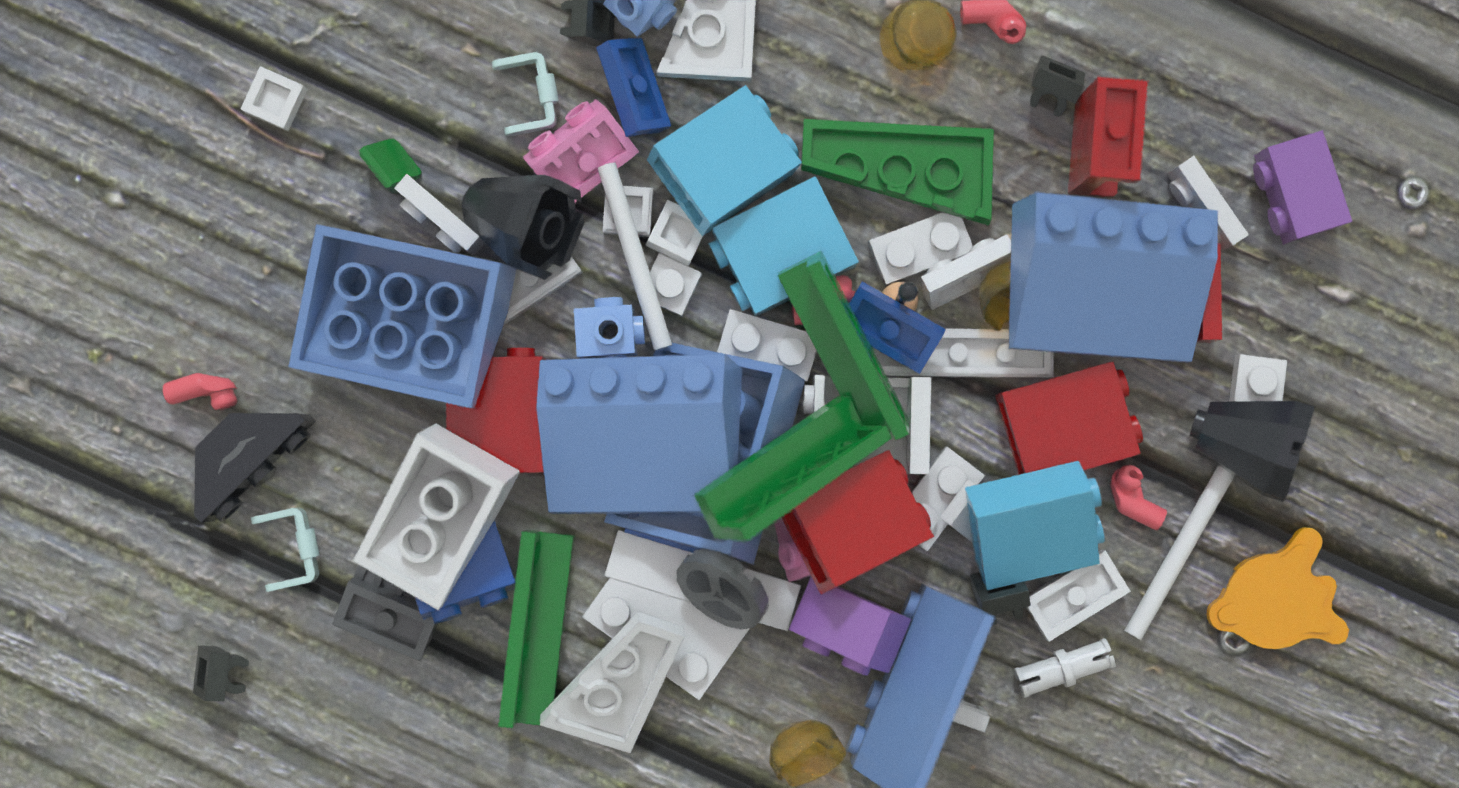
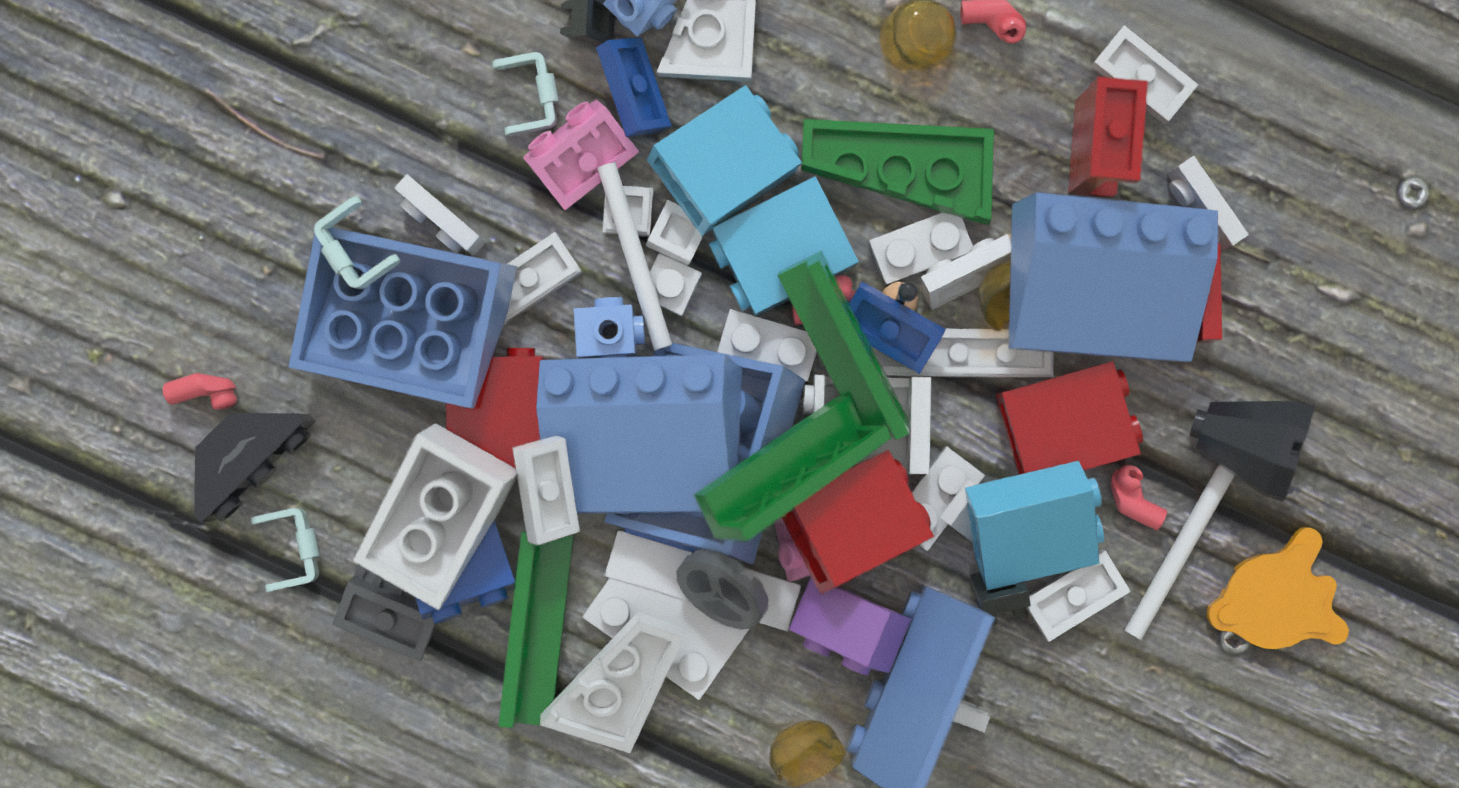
pearl dark grey tile [193,646,249,702] -> none
white plate [241,66,308,132] -> none
green slope [359,139,422,195] -> none
black cone [462,175,584,280] -> none
white pin [1014,638,1116,698] -> none
pearl dark grey tile [1030,55,1085,117] -> none
white plate [1229,354,1287,402] -> none
medium lavender brick [1253,130,1353,244] -> none
none -> light aqua piece [314,196,400,289]
none -> white plate [513,436,580,545]
none -> white plate [1091,25,1198,125]

